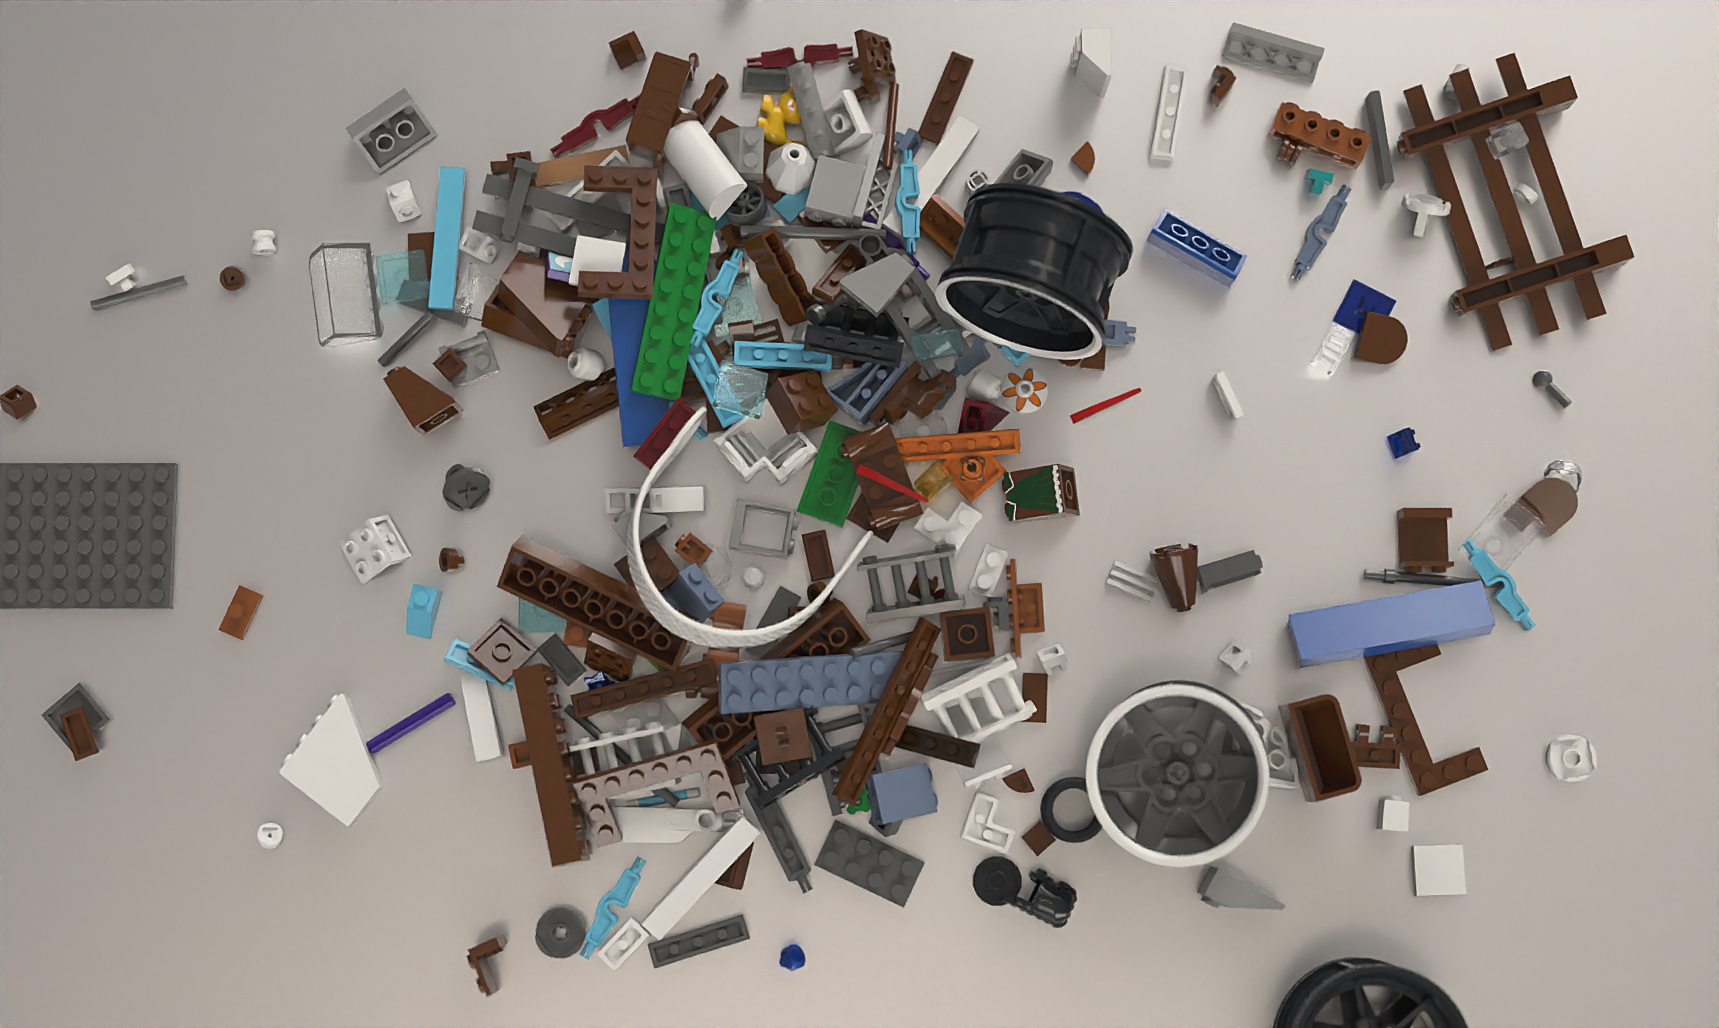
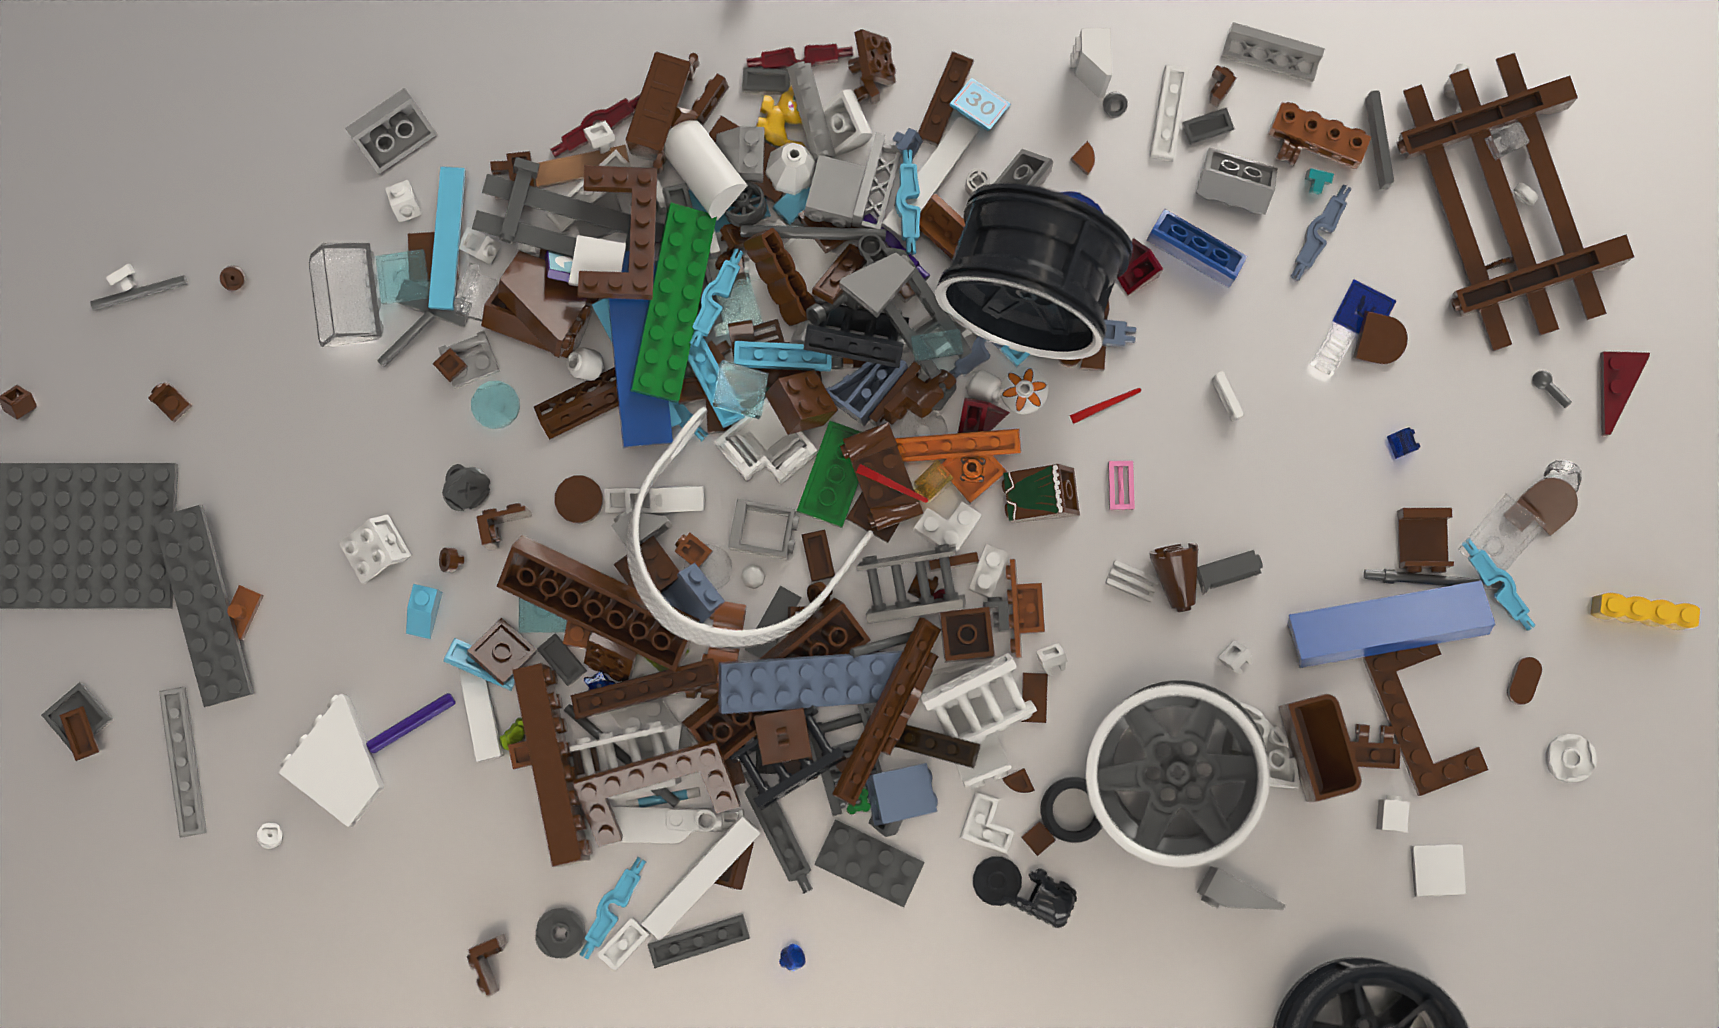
white wheel [250,230,276,255] -> none
reddish brown slope [383,366,464,435] -> none
reddish brown panel [609,31,646,70] -> none
dark red plate [633,398,697,470] -> none
reddish brown piece [882,83,899,171] -> none
white tile [1401,193,1451,238] -> none
none -> reddish brown bracket [148,382,192,422]
none -> dark grey plate [153,505,254,707]
none -> light grey tile [159,687,207,838]
none -> clear light blue tile [471,381,520,429]
none -> reddish brown bracket [476,503,532,550]
none -> lime piece [499,718,525,751]
none -> reddish brown tile [555,475,603,524]
none -> white tile [583,121,616,154]
none -> reddish brown tile [928,552,979,572]
none -> medium azure piece [949,78,1011,131]
none -> dark grey piece [1103,92,1128,117]
none -> bright pink tile [1108,461,1135,510]
none -> dark red slope [1117,238,1163,295]
none -> dark grey tile [1182,107,1235,144]
none -> light grey slope [1196,147,1278,214]
none -> reddish brown tile [1507,657,1542,705]
none -> yellow brick [1591,593,1700,630]
none -> dark red wing [1600,351,1650,436]

